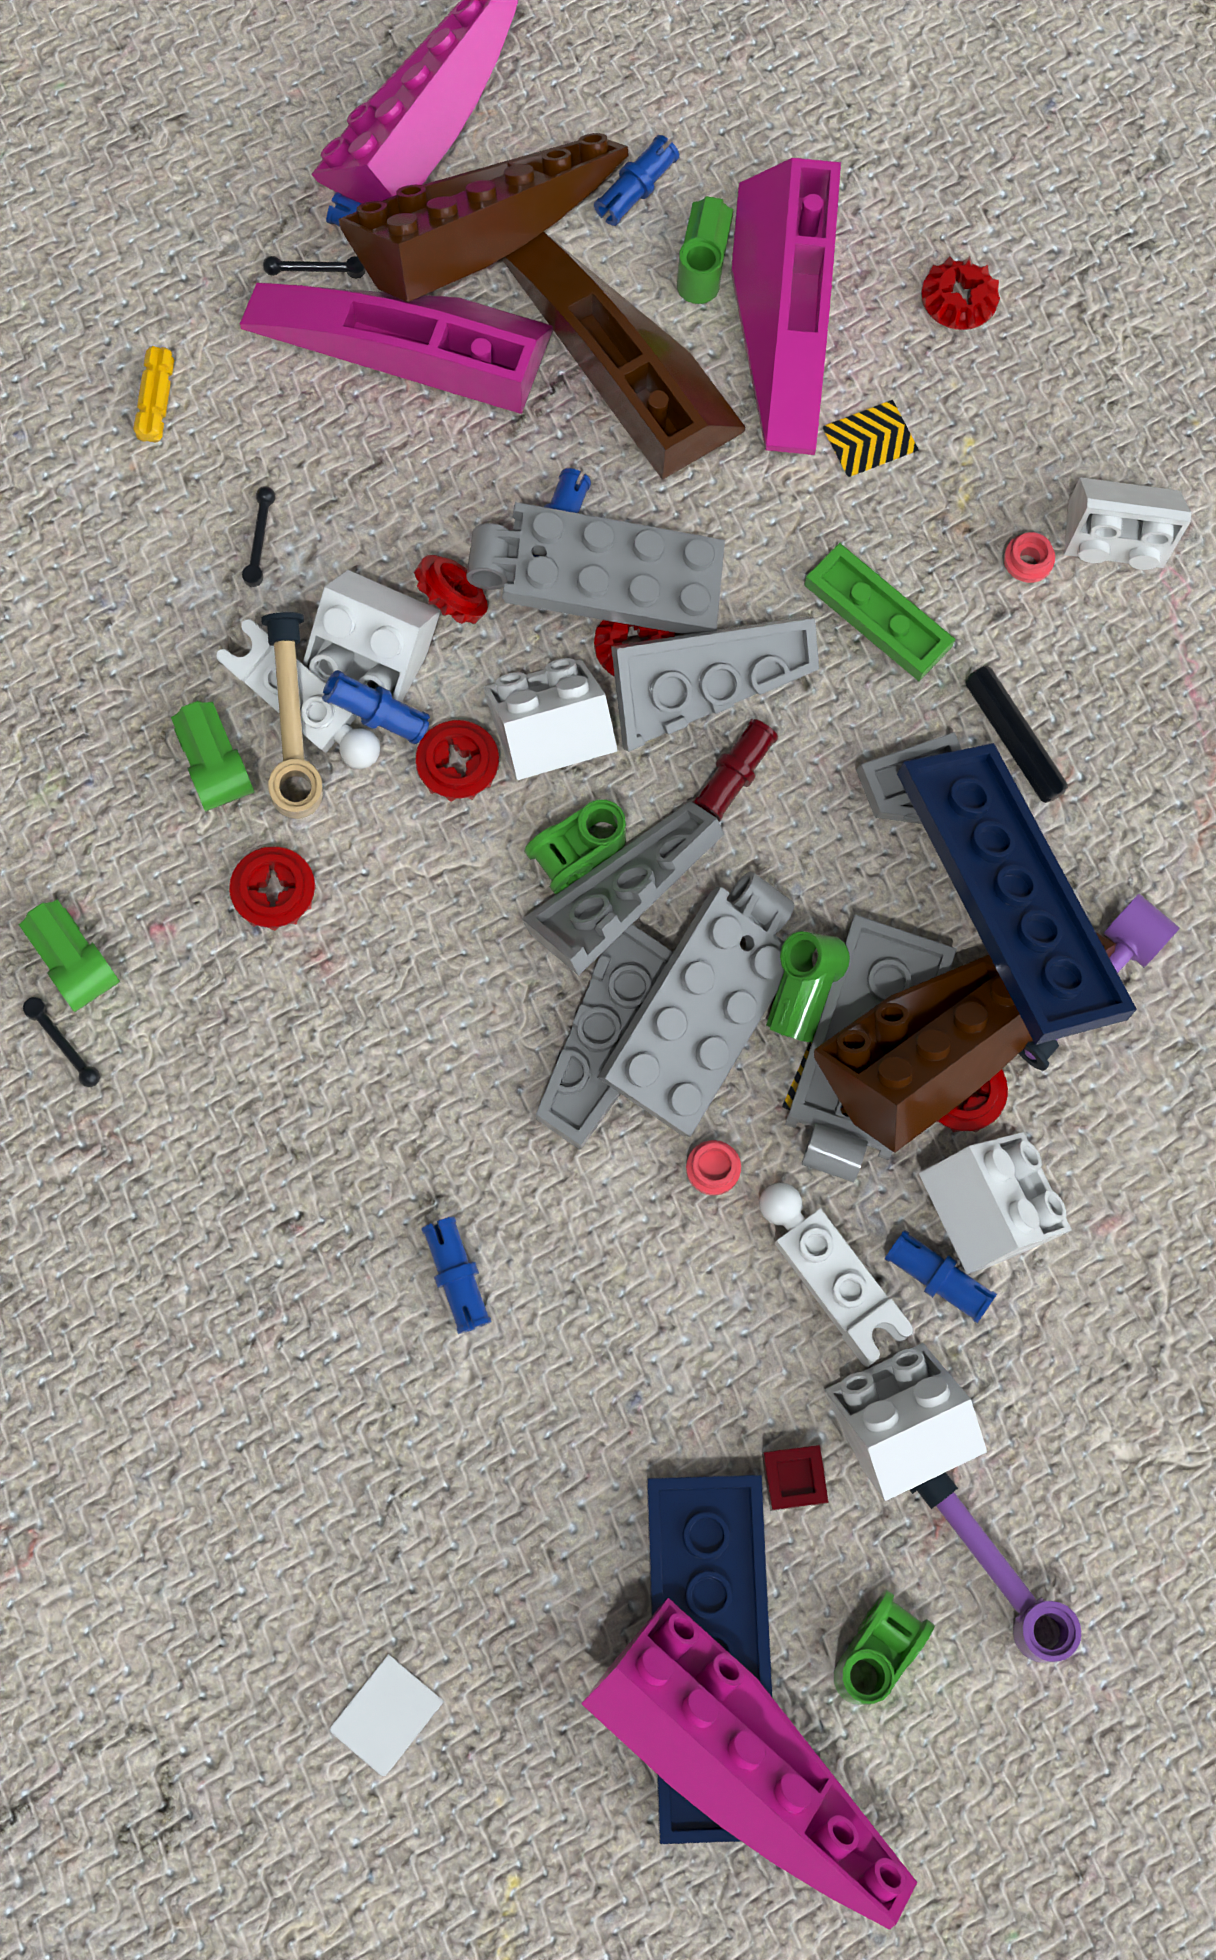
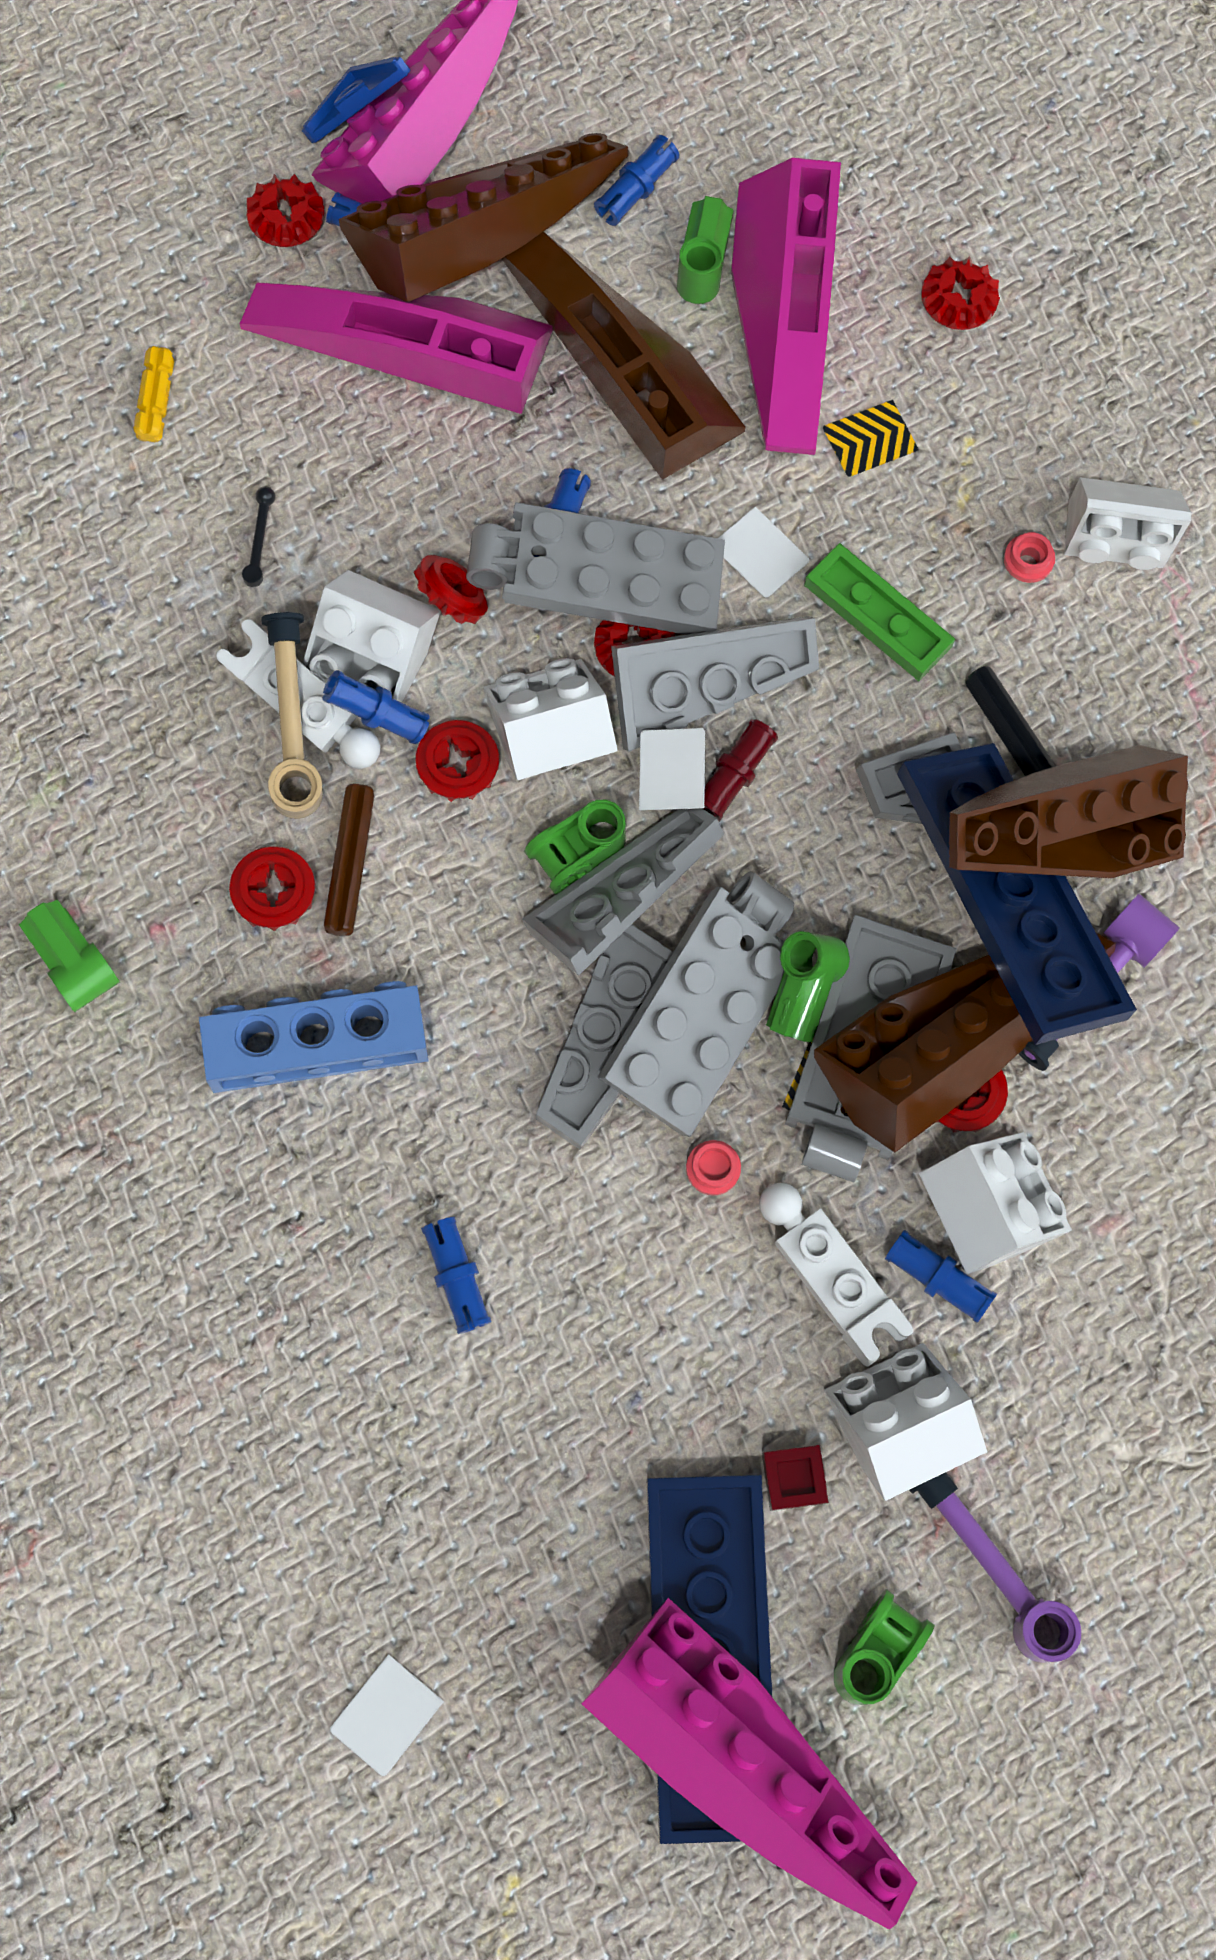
black hinge [23,997,100,1087] -> none
bright green piece [171,701,255,812] -> none
black hinge [263,256,366,279] -> none
none -> medium blue brick [199,981,429,1093]
none -> red gear [246,174,324,247]
none -> blue tile [302,57,411,143]
none -> reddish brown axle [324,783,374,937]
none -> white sticker [639,728,705,810]
none -> white sticker [717,507,810,598]
none -> reddish brown wedge [949,745,1188,878]

